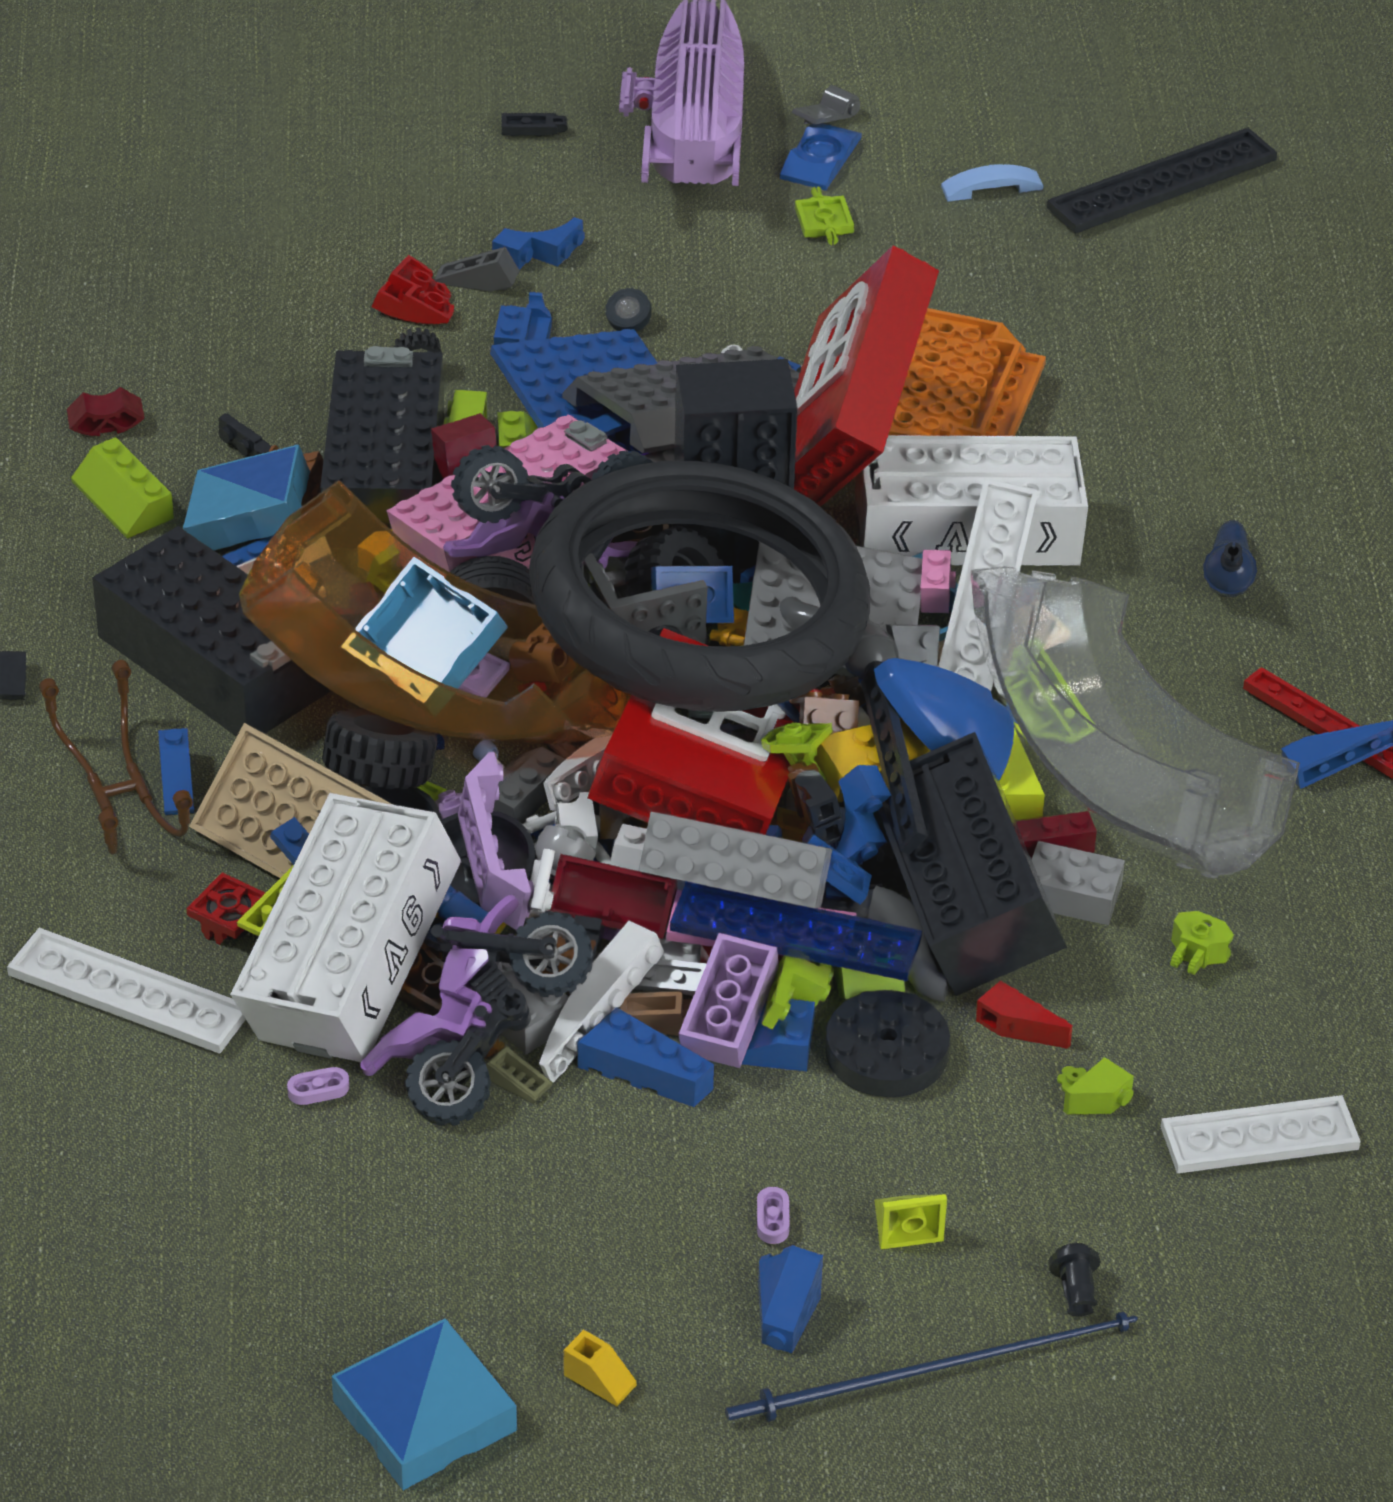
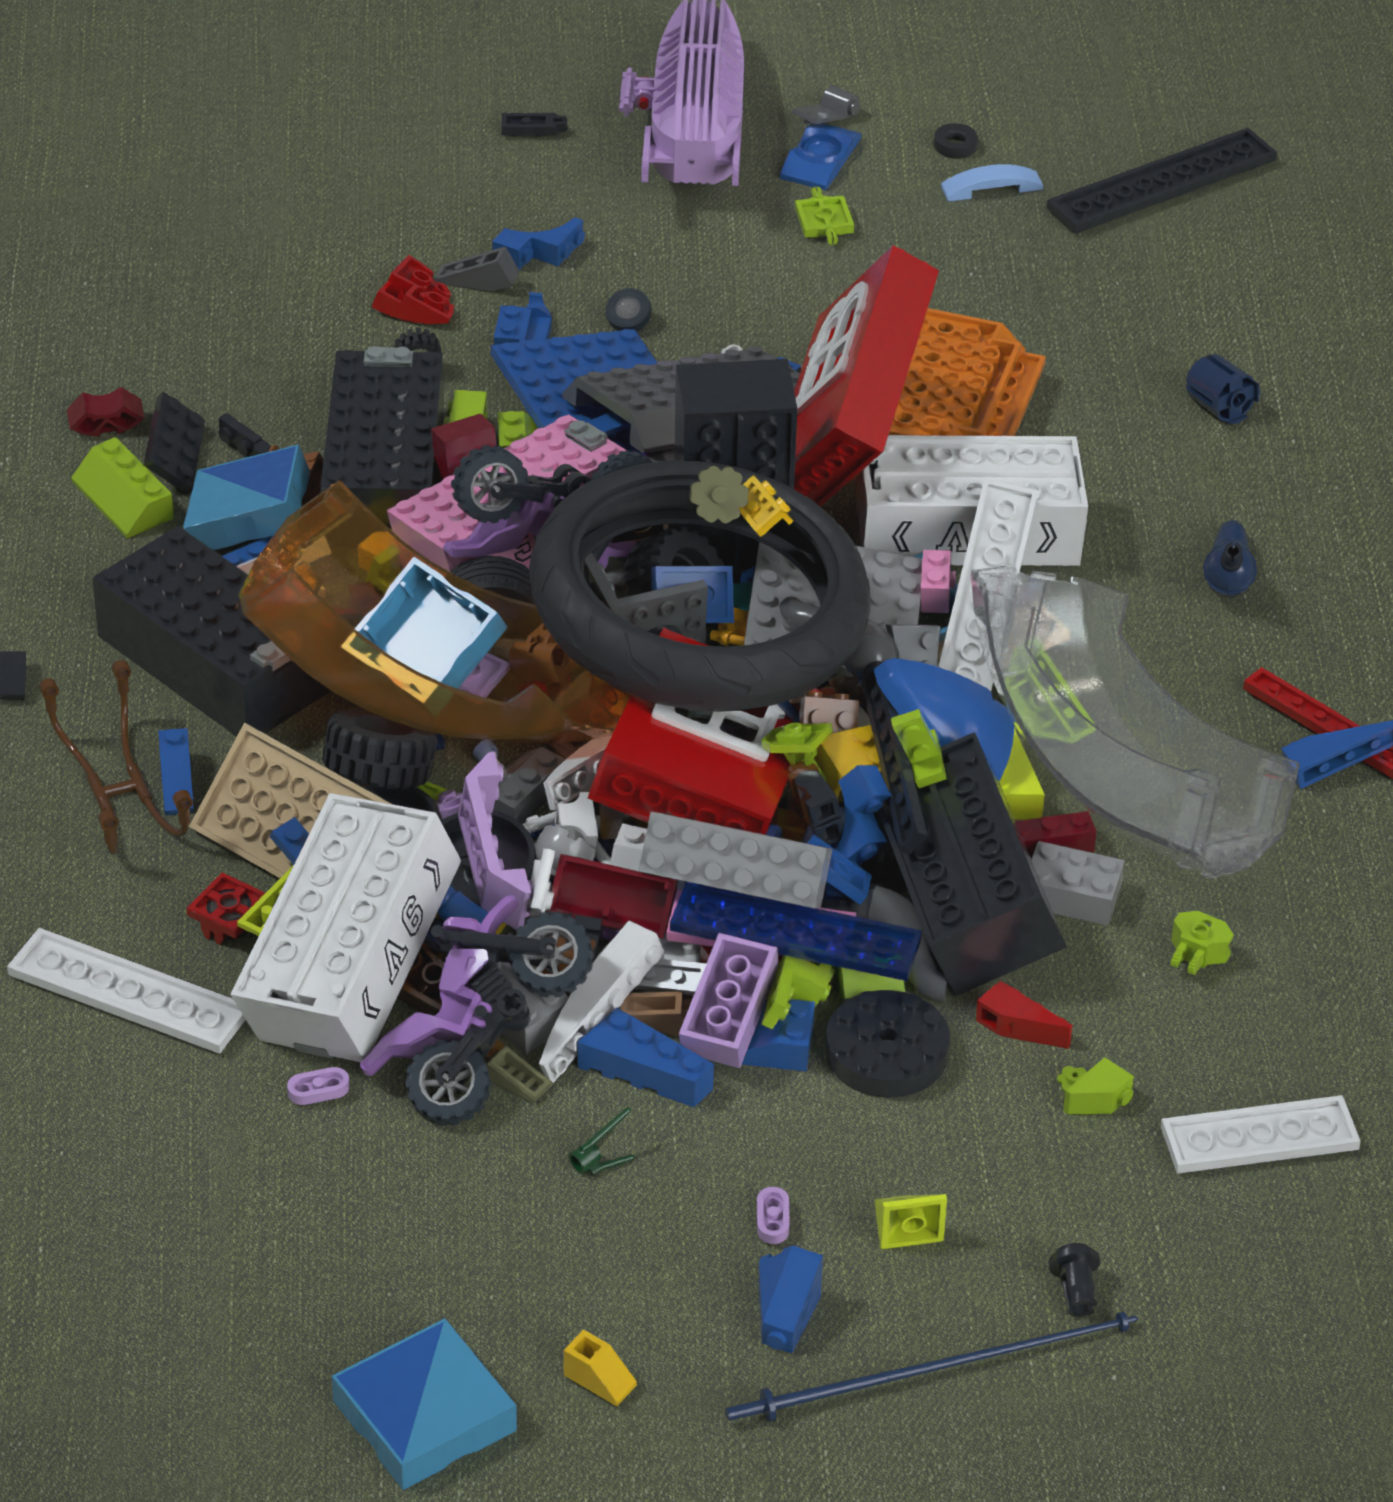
none -> black plate [143,392,205,494]
none -> dark green plant [568,1107,635,1176]
none -> olive plant [689,466,749,523]
none -> yellow bracket [739,475,793,537]
none -> lime bracket [891,709,947,788]
none -> black tyre [934,123,978,158]
none -> dark blue cylinder [1186,354,1260,424]

